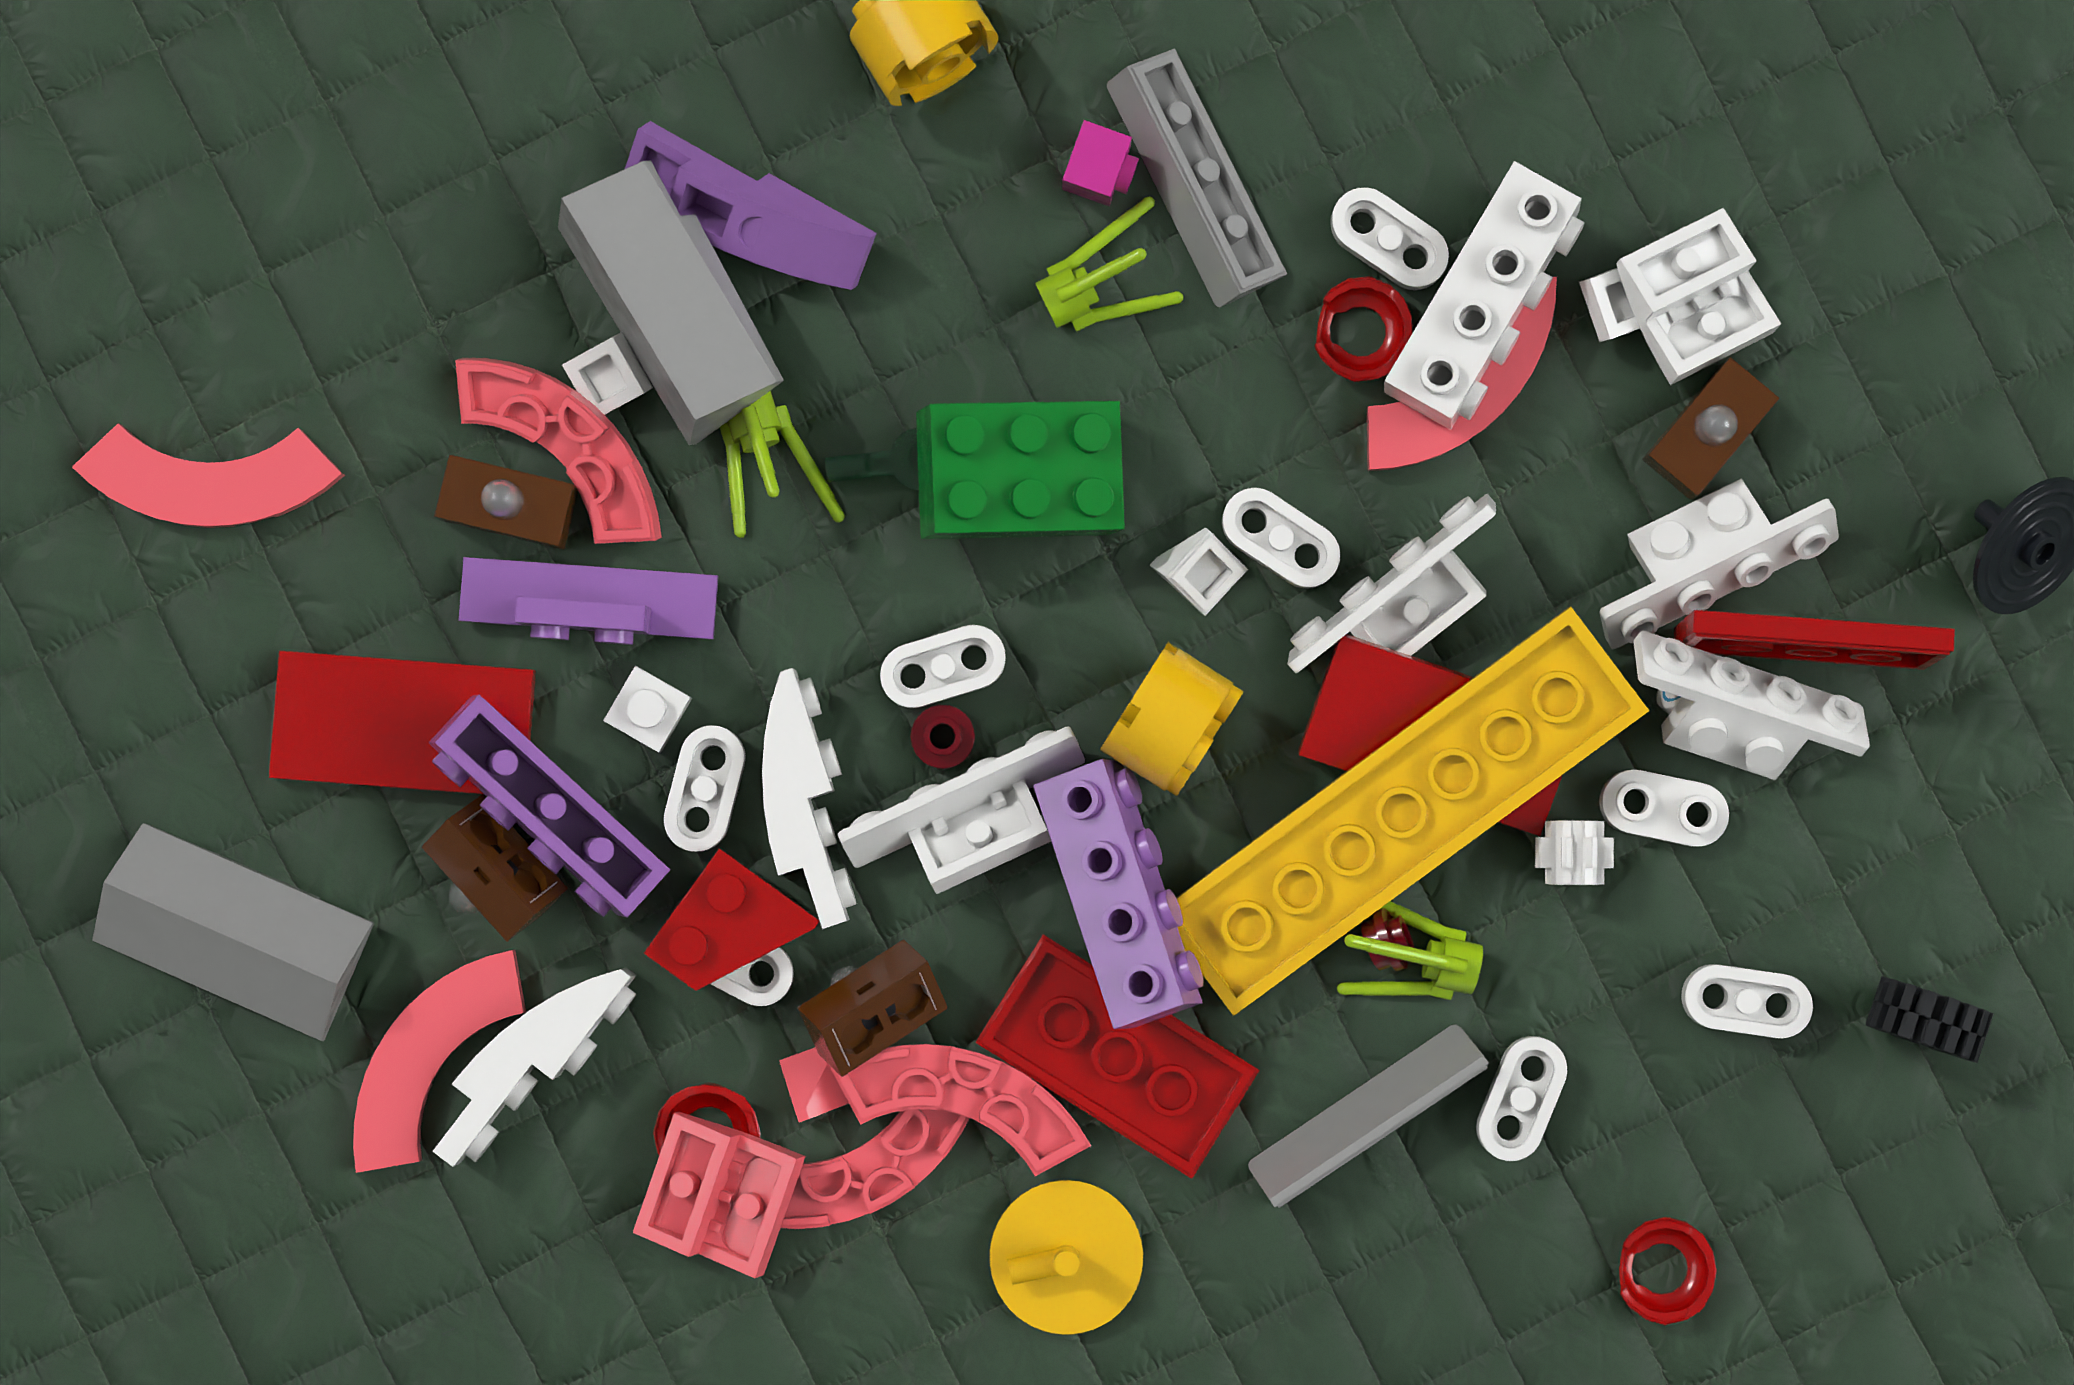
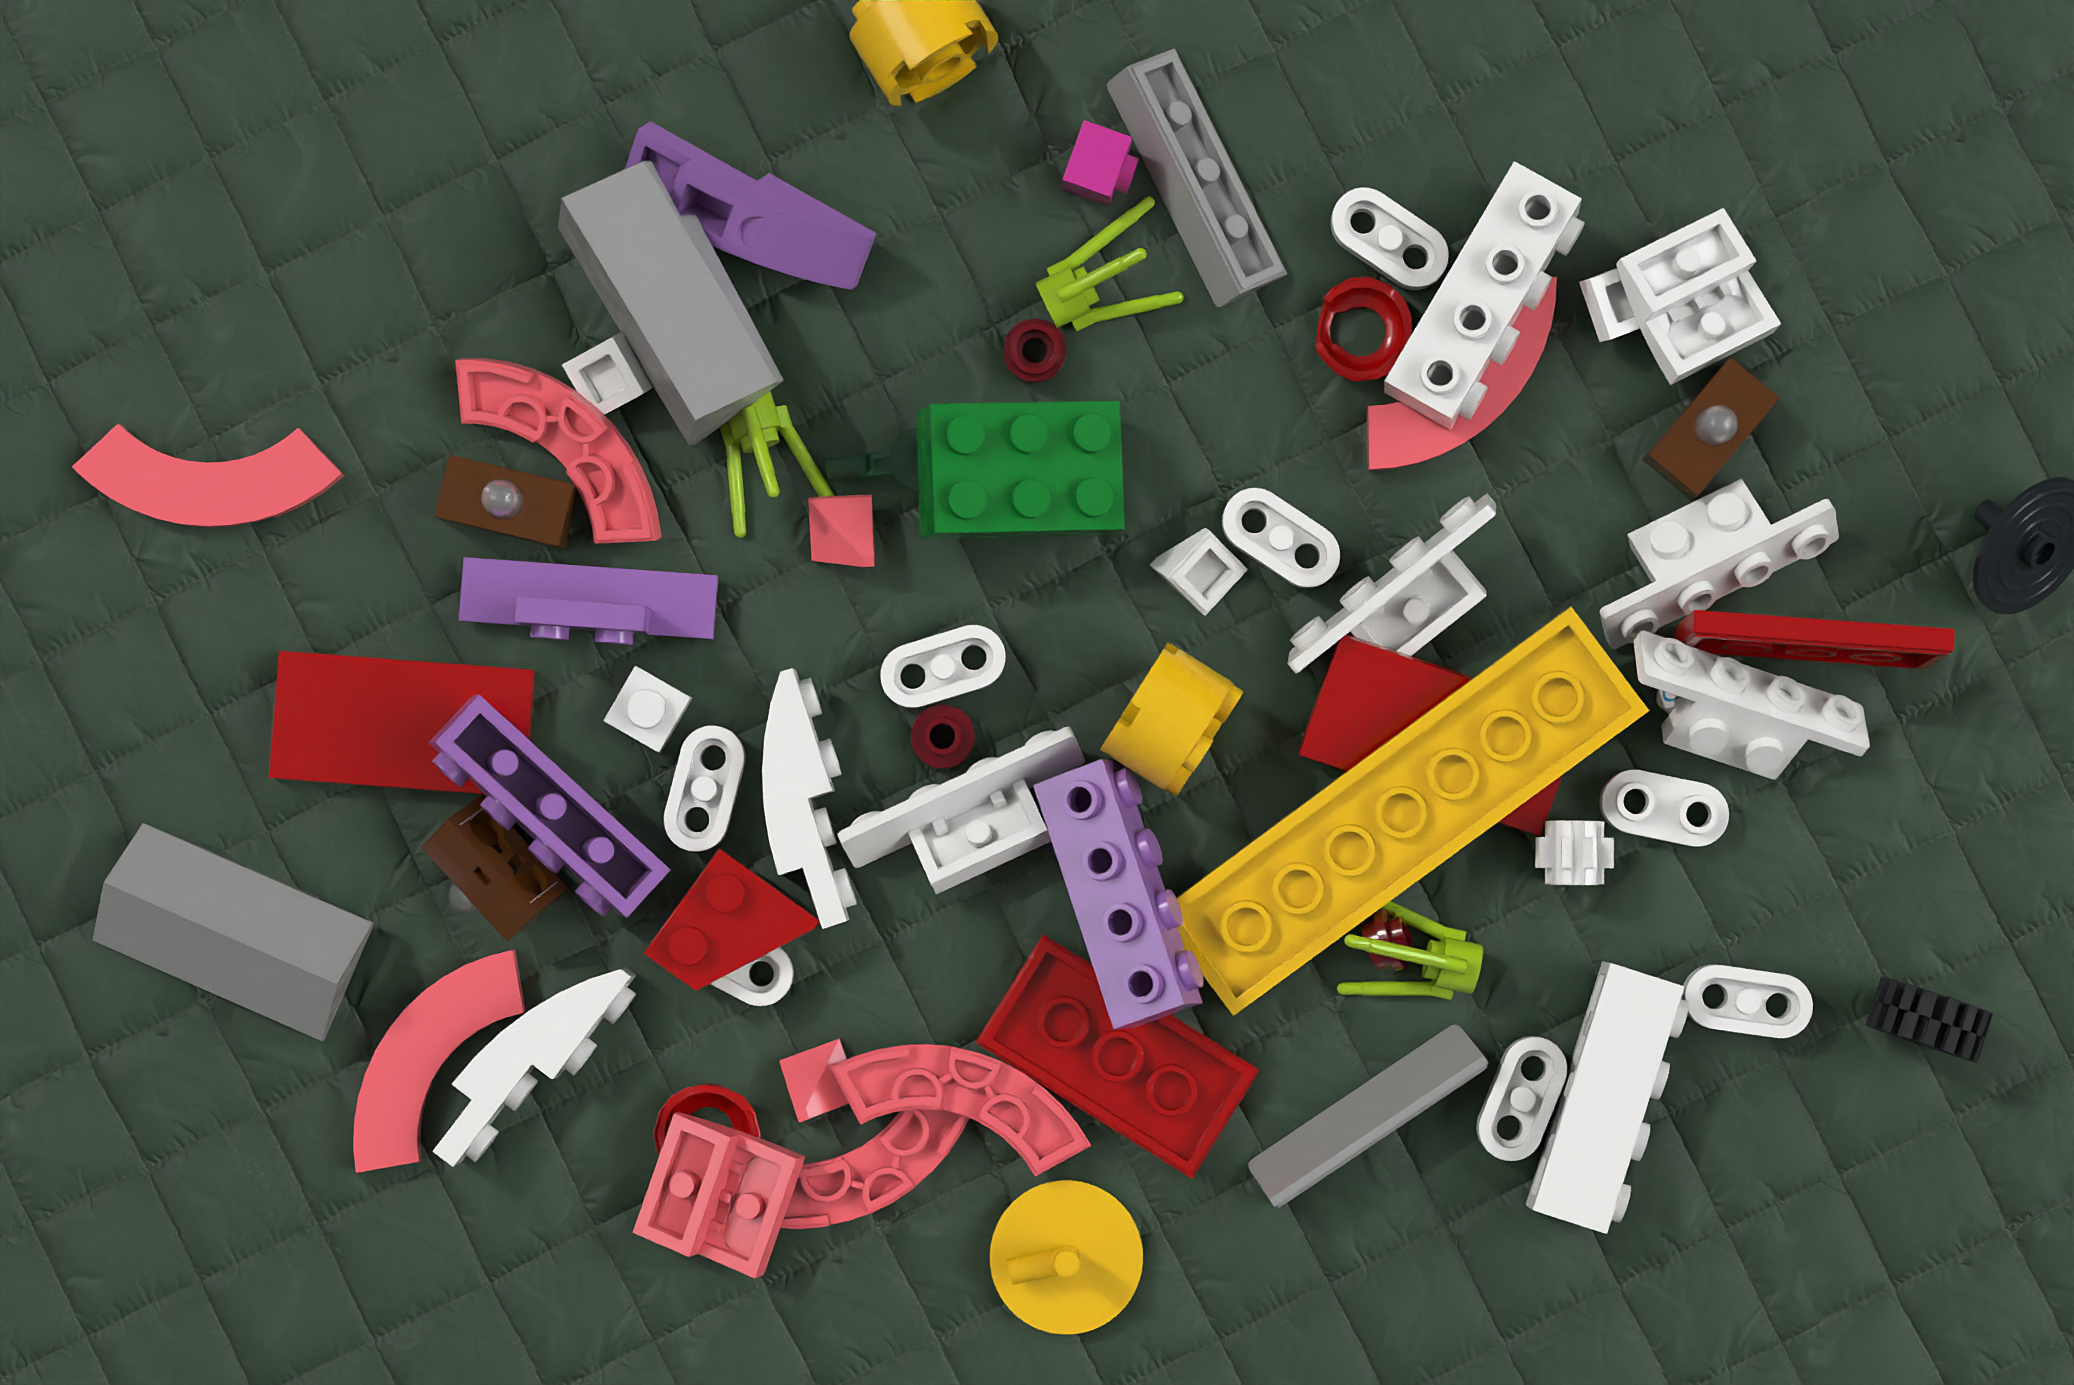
reddish brown piece [797,939,948,1077] -> none
red piece [1619,1217,1717,1325] -> none
none -> coral slope [808,494,875,567]
none -> dark red plate [1003,319,1067,383]
none -> white brick [1526,961,1689,1234]

